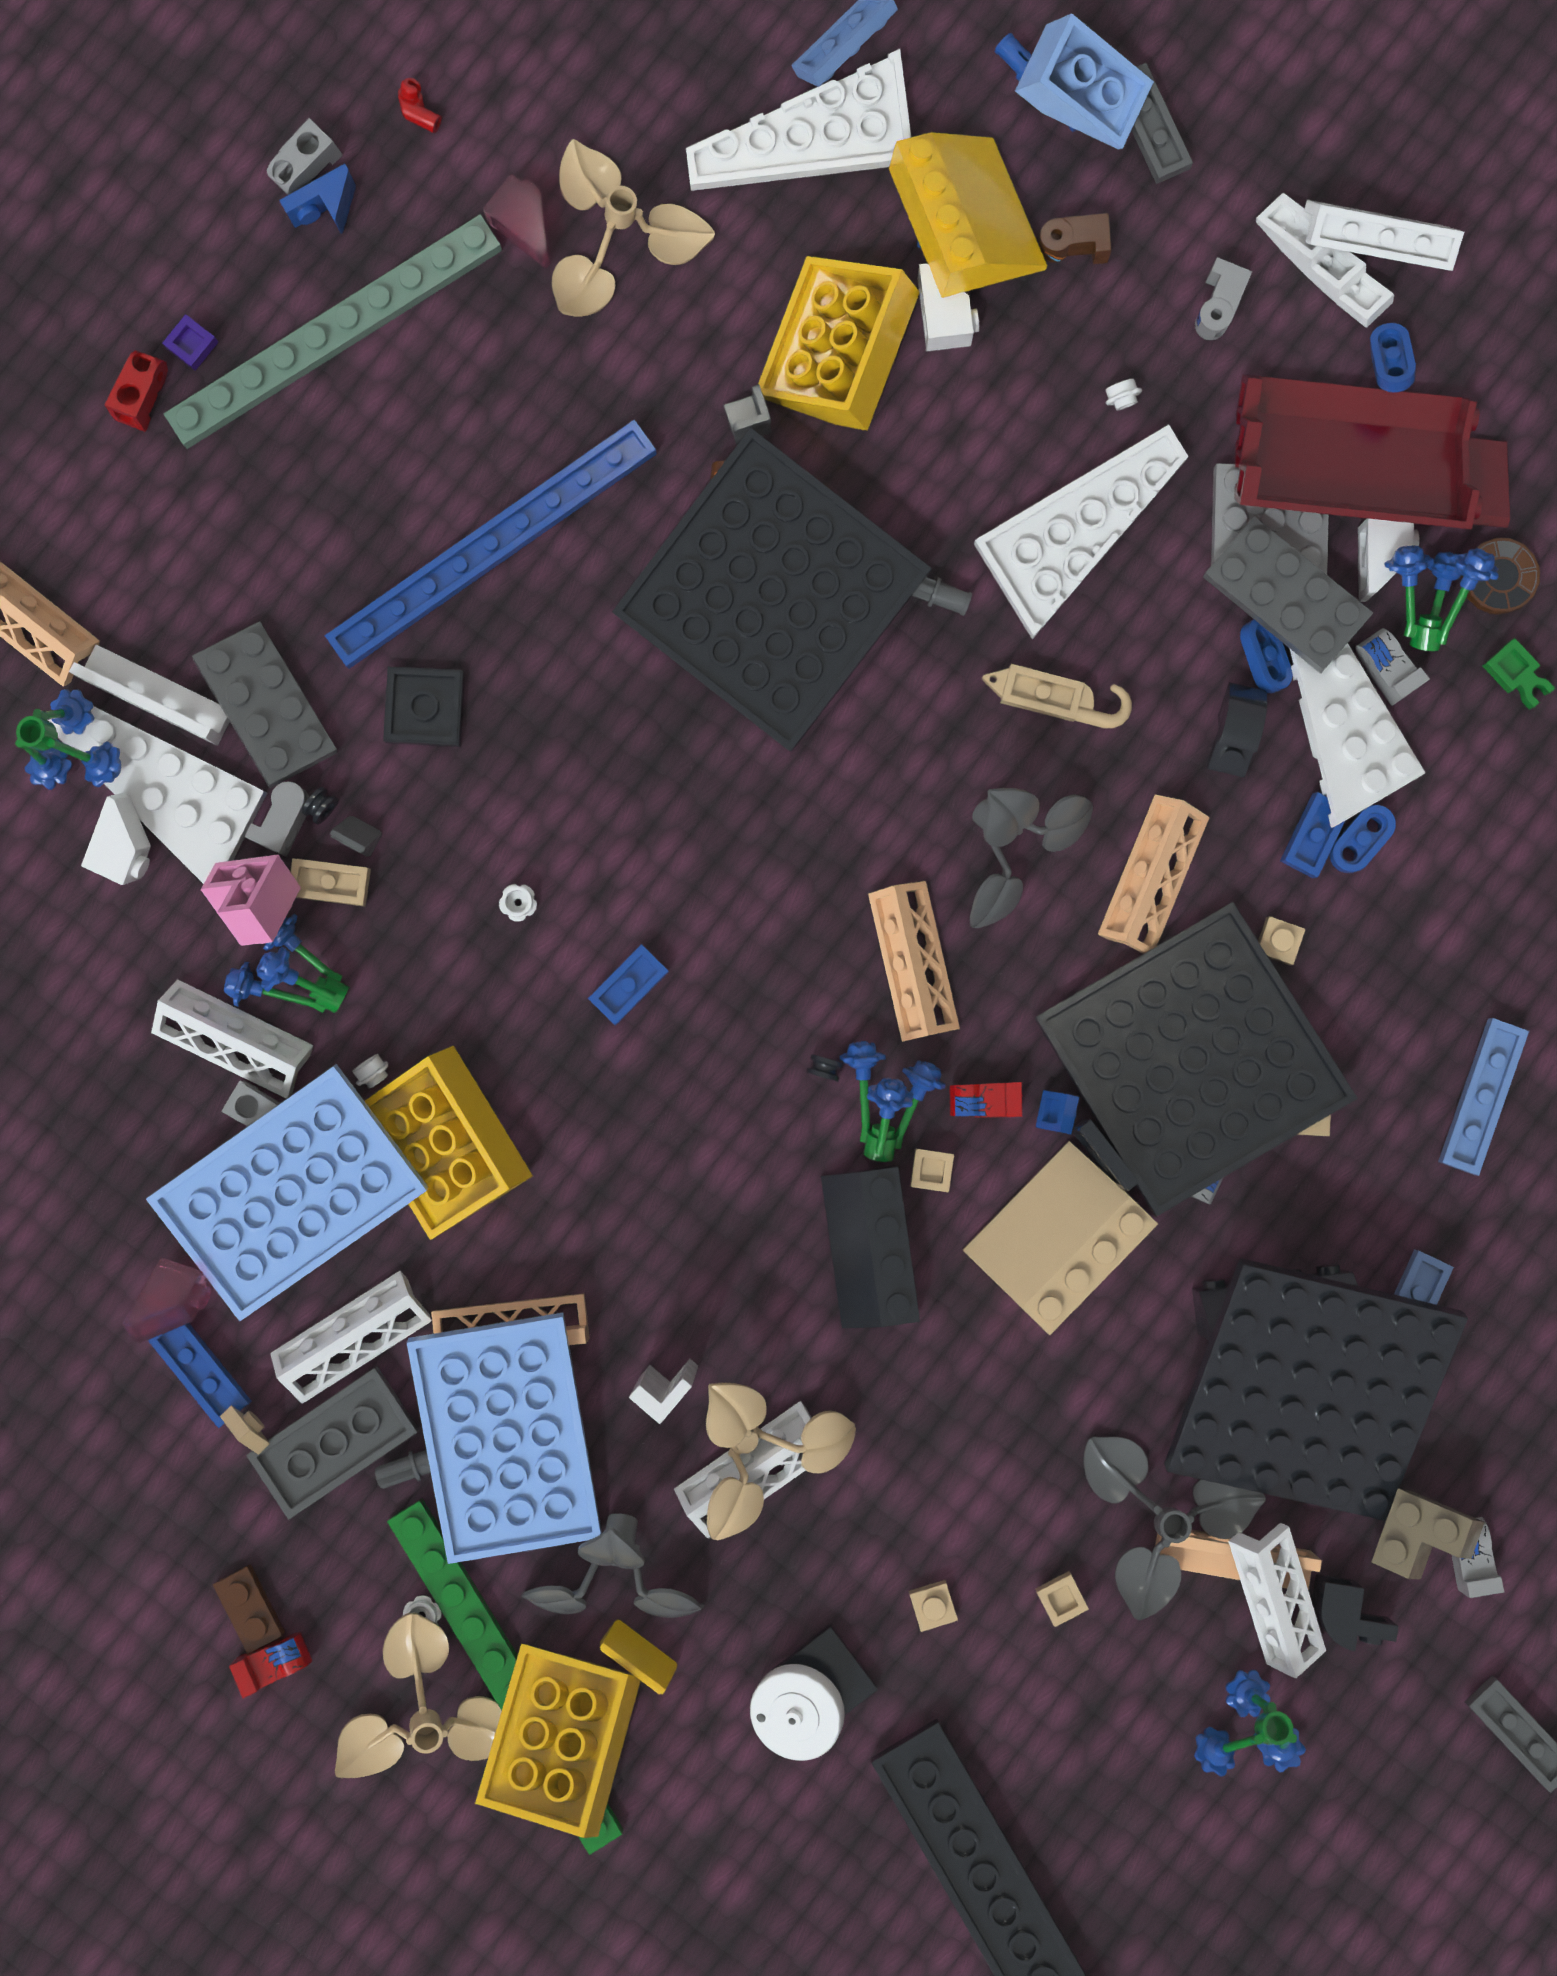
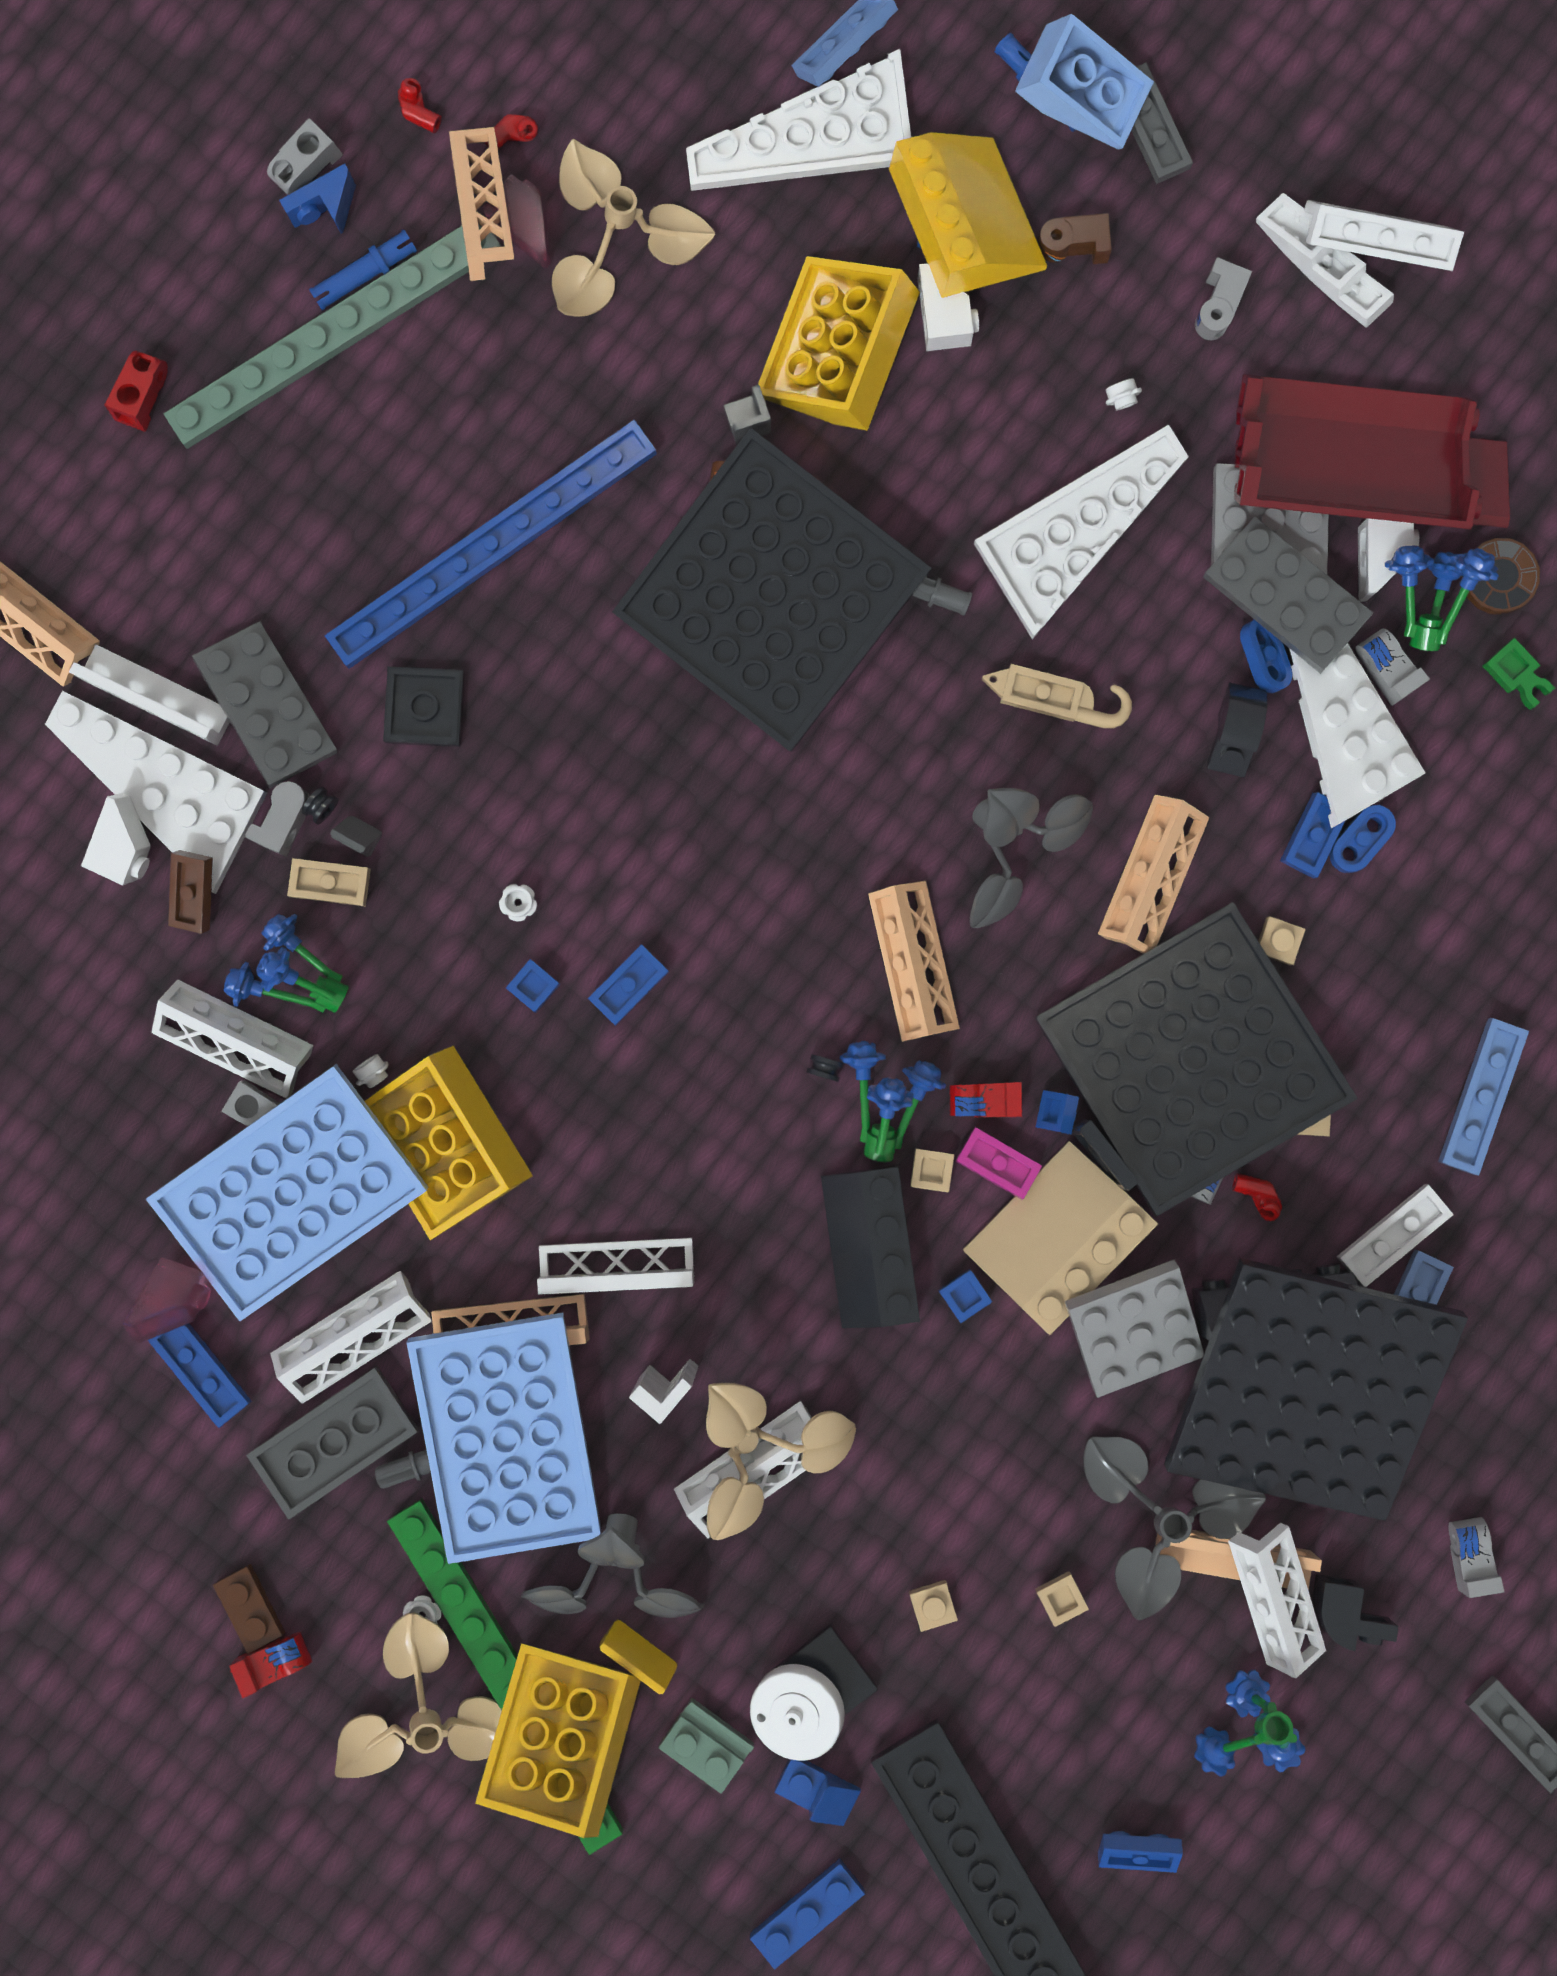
blue plant [15,689,121,790] -> none
dark purple plate [162,314,218,371] -> none
bright pink brick [201,855,301,946] -> none
tan plate [220,1405,270,1455] -> none
blue plate [1370,323,1416,392] -> none
dark tan brick [1371,1489,1485,1579] -> none
none -> reddish brown plate [168,850,213,934]
none -> blue pin [309,229,417,311]
none -> light nougat fence [449,127,514,281]
none -> red arm [484,114,538,150]
none -> blue plate [506,959,560,1013]
none -> white fence [537,1237,695,1295]
none -> sand green plate [658,1698,754,1794]
none -> blue plate [750,1858,865,1970]
none -> blue slope [774,1759,861,1826]
none -> blue plate [938,1269,992,1323]
none -> dark pink plate [955,1127,1042,1200]
none -> light grey plate [1065,1260,1204,1398]
none -> blue plate [1098,1831,1183,1873]
none -> red arm [1232,1173,1282,1221]
none -> white plate [1337,1184,1454,1287]

